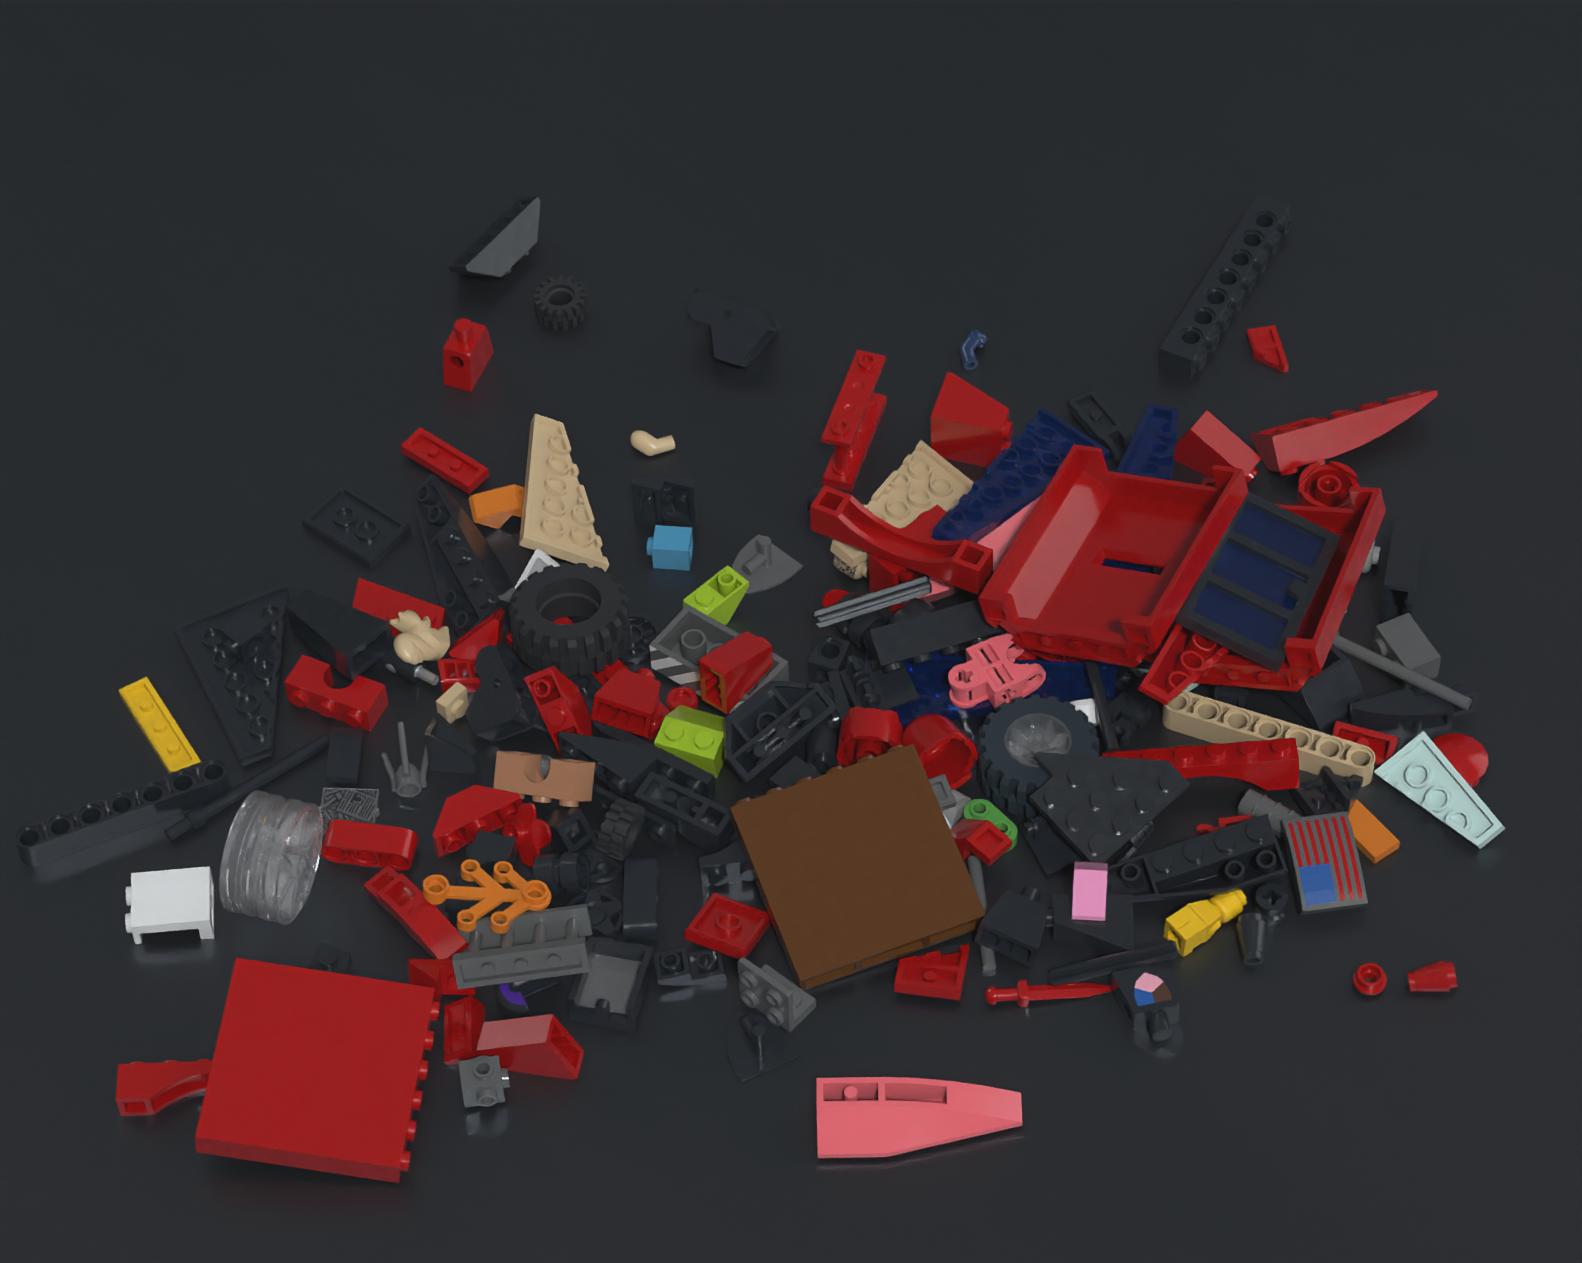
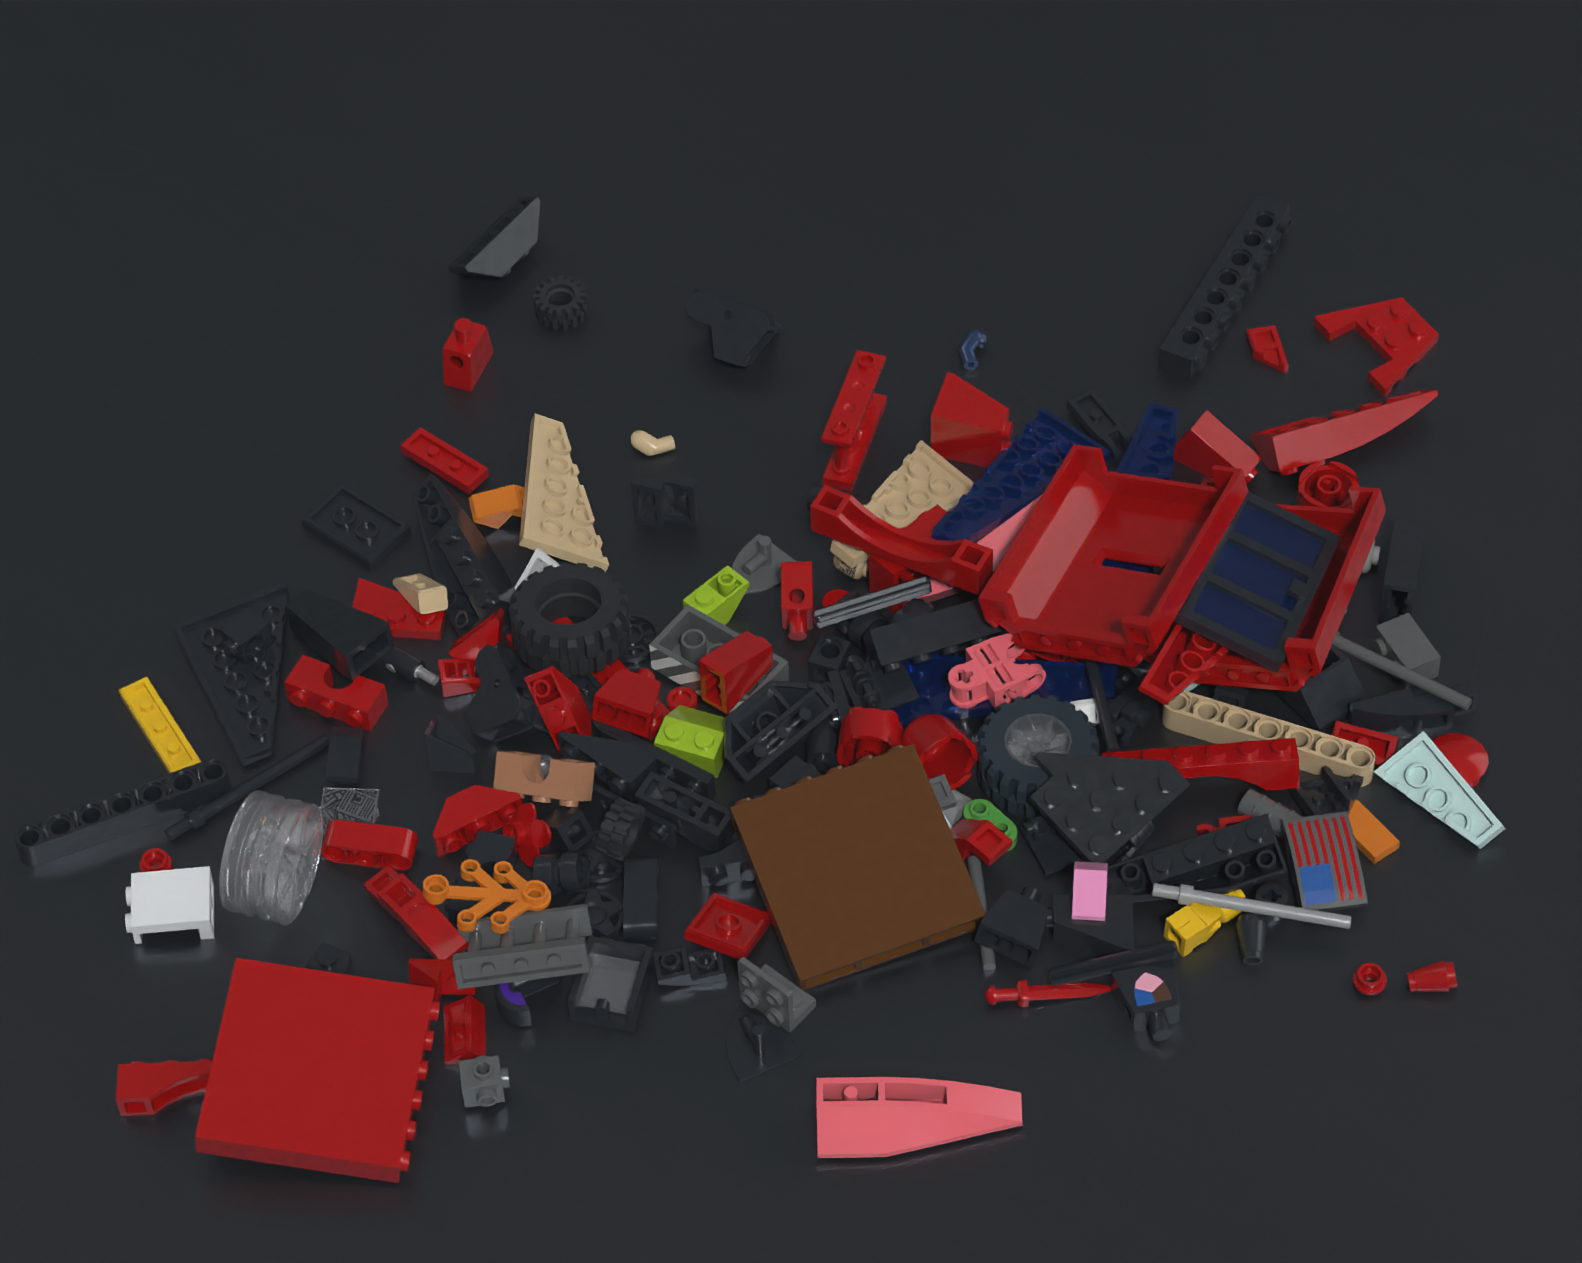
dark grey plant [381,721,429,797] -> none
tan animal [389,610,450,665] -> none
tan plate [436,682,469,724] -> none
red slope [476,1014,584,1080] -> none
dark azure brick [647,525,694,571] -> none
red wing [894,945,970,1000] -> none
none -> red plate [139,848,172,872]
none -> tan slope [393,573,448,614]
none -> red torso [781,561,814,641]
none -> light grey bar [1152,883,1351,929]
none -> red wing [1313,297,1439,397]

